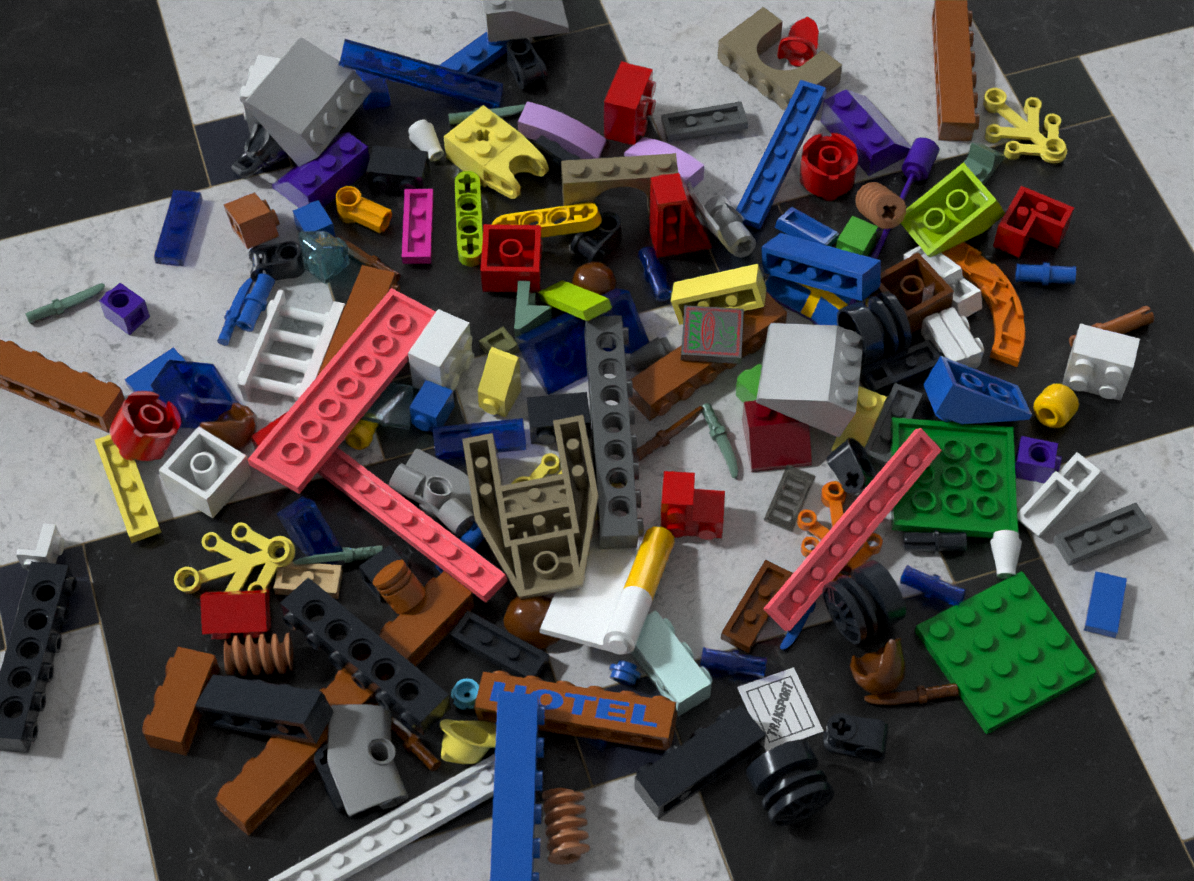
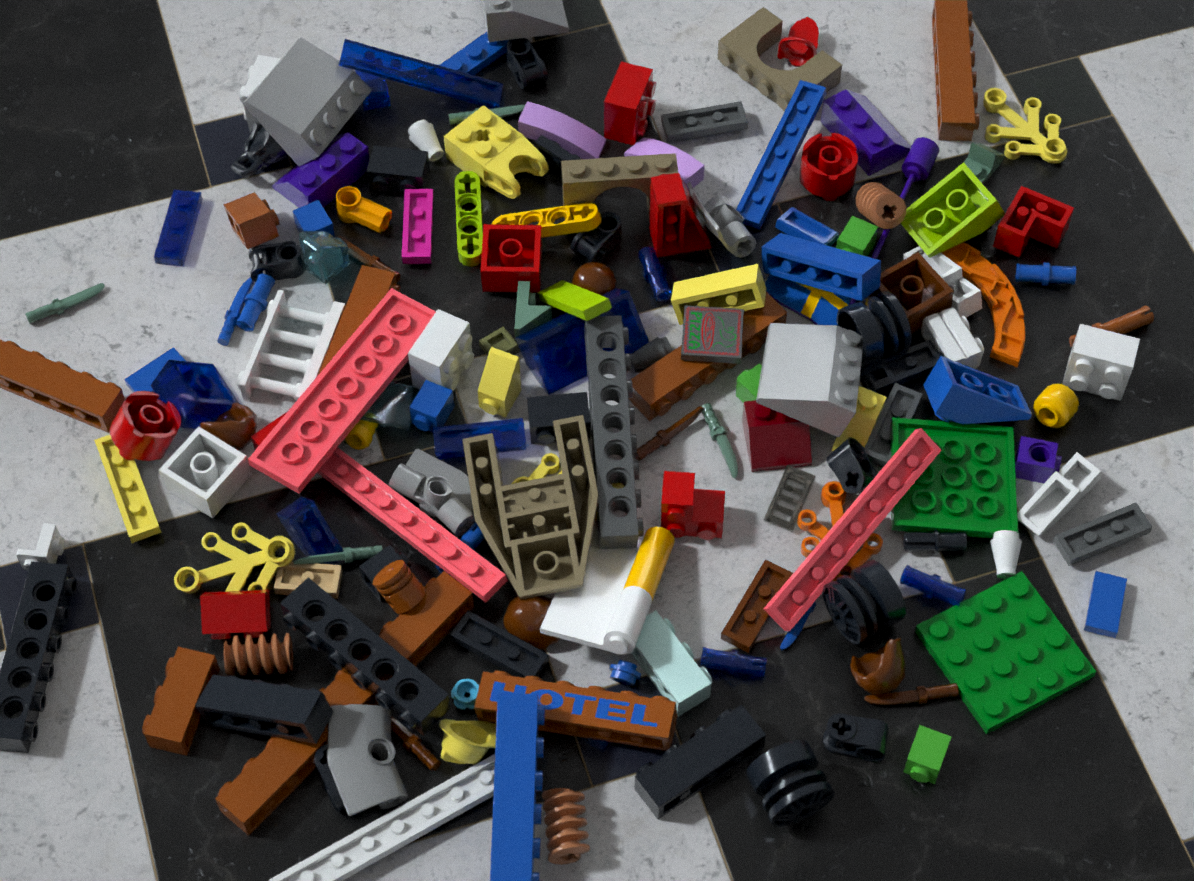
dark purple brick [99,282,150,335] -> none
white sticker [737,667,823,752] -> none
none -> bright green brick [904,725,951,784]

